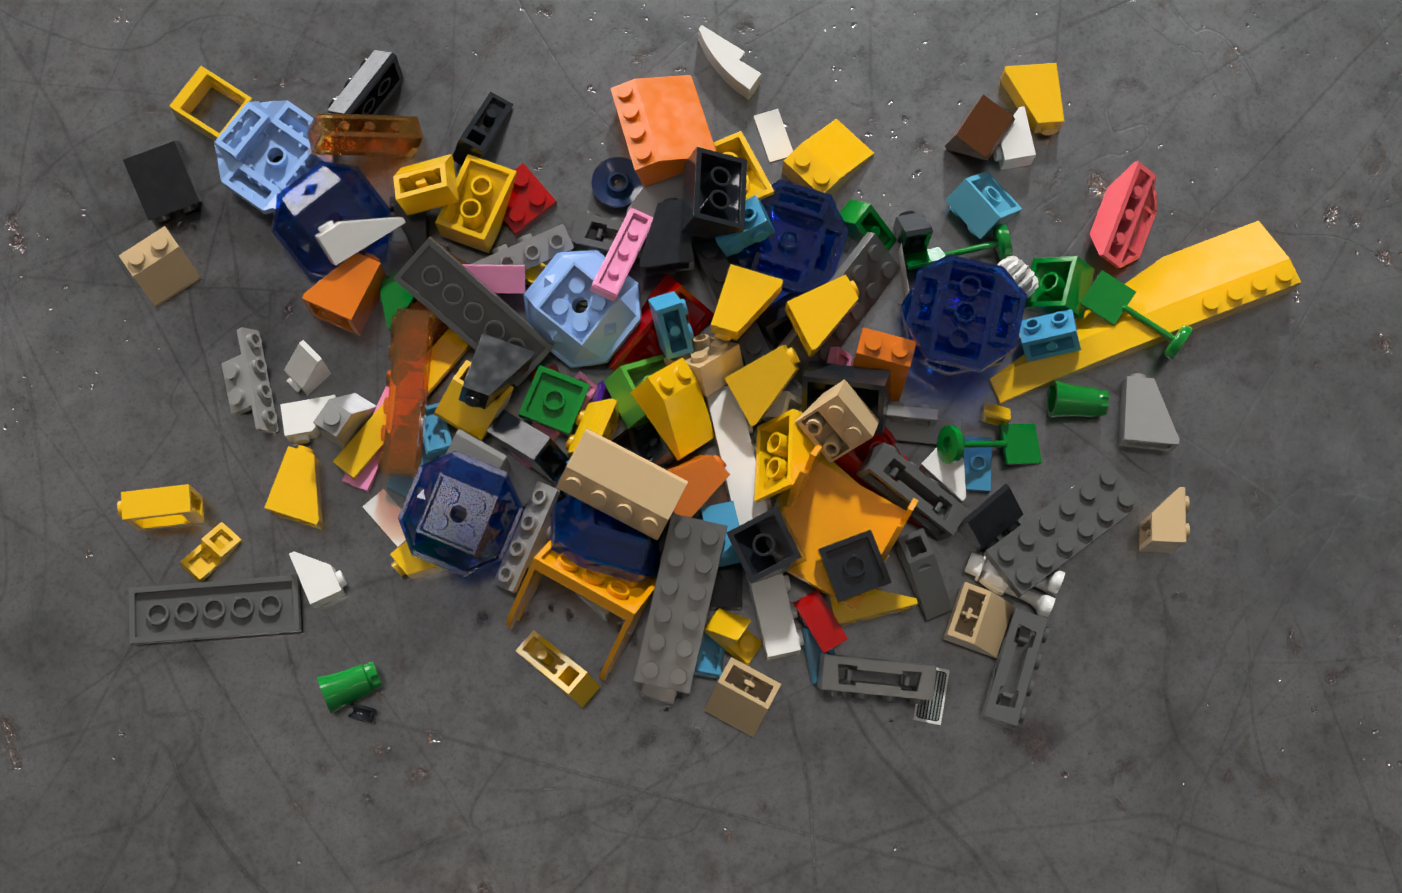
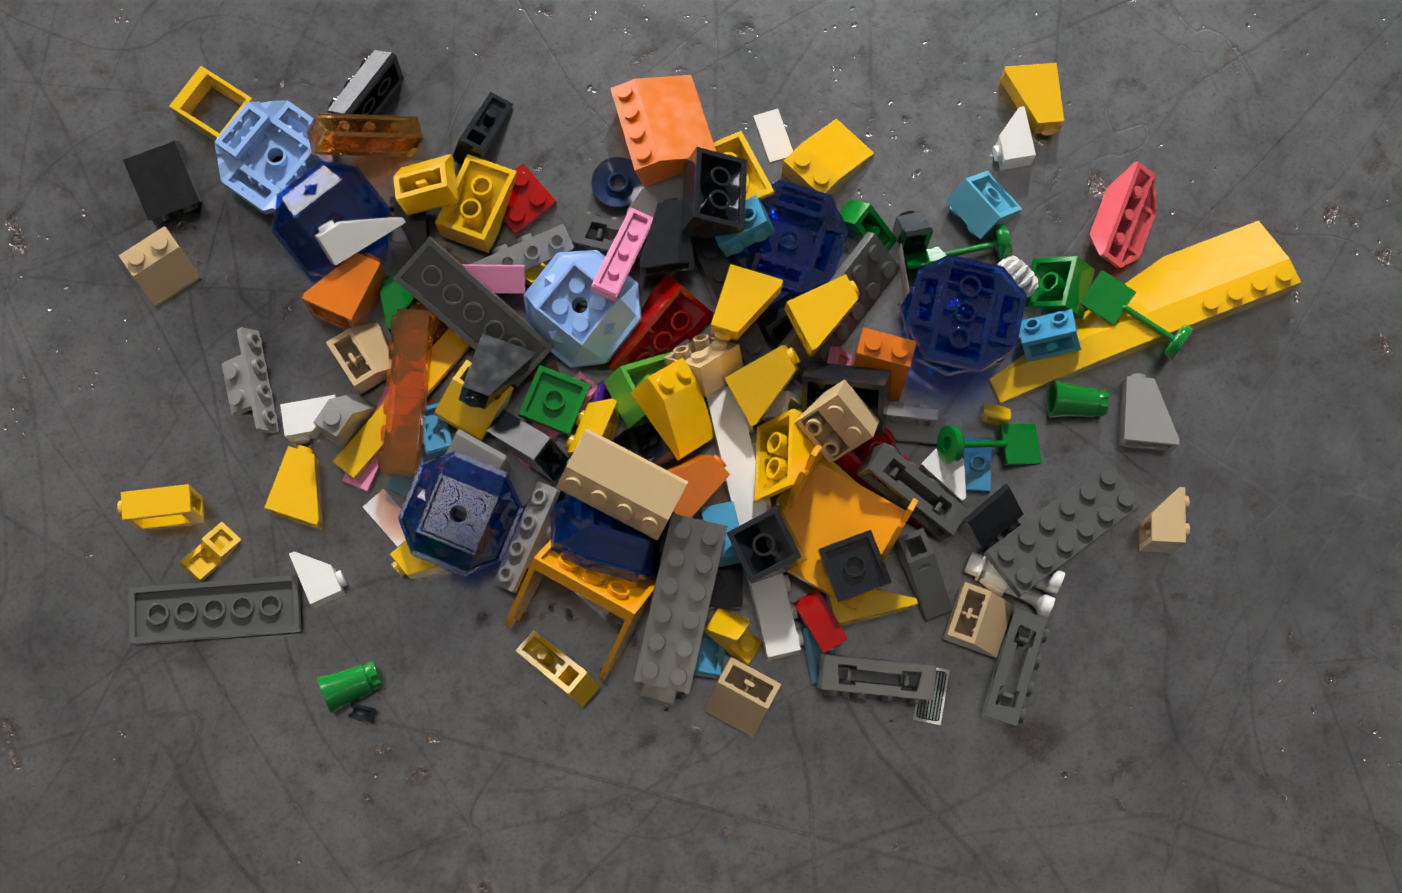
white slope [284,340,331,396] -> none
dark azure brick [648,291,694,360] -> none
white slope [698,25,761,100] -> none
reddish brown slope [945,94,1015,161] -> none
none -> tan slope [326,322,406,395]

